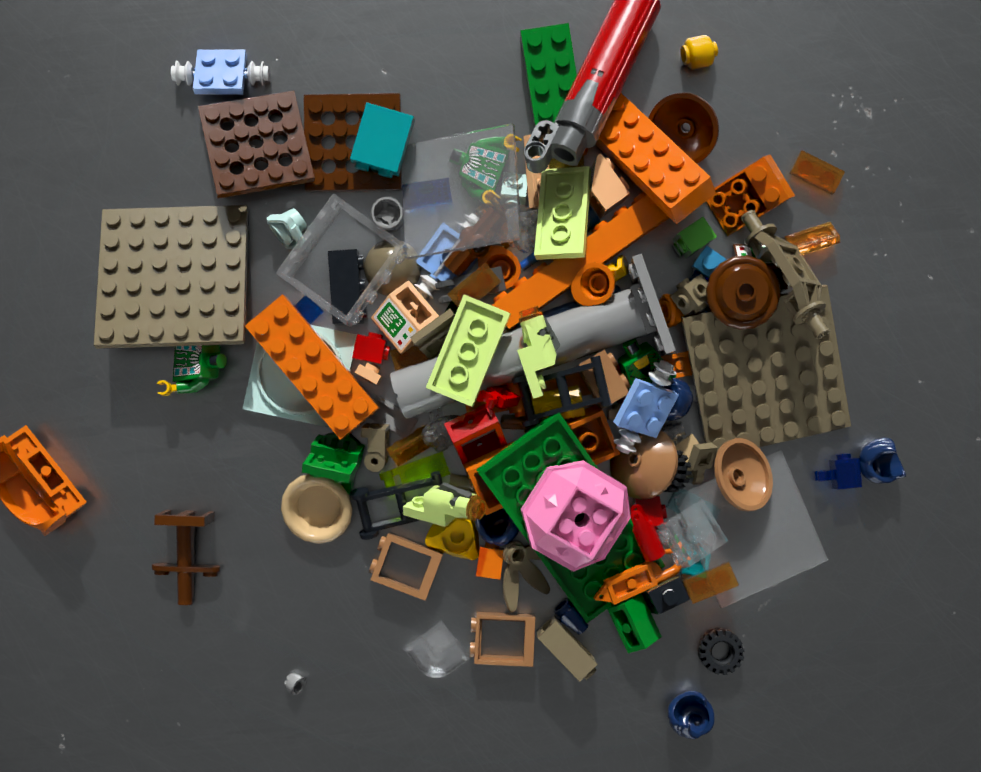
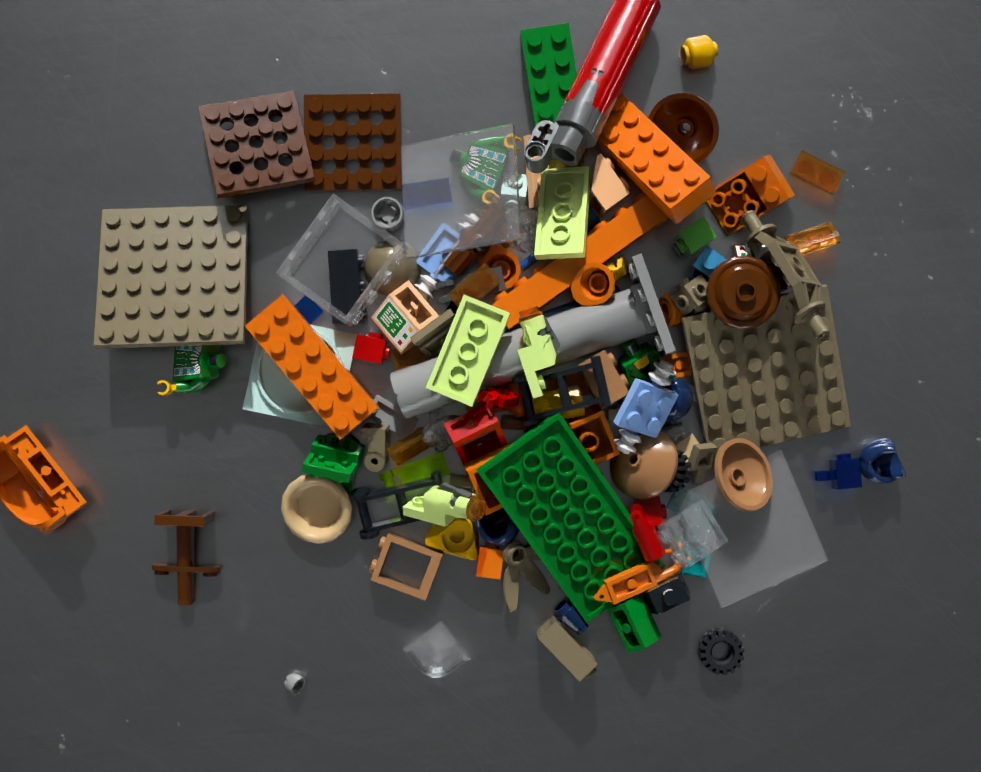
light blue plate [171,50,270,95] -> none
light aqua piece [267,207,307,250] -> none
teal brick [350,102,415,178] -> none
light nougat plate [355,363,383,385] -> none
medium nougat window [470,611,535,667] -> none
bright pink piece [521,460,631,572] -> none
dark blue piece [668,691,715,739] -> none
clear orange plate [683,561,739,604] -> none

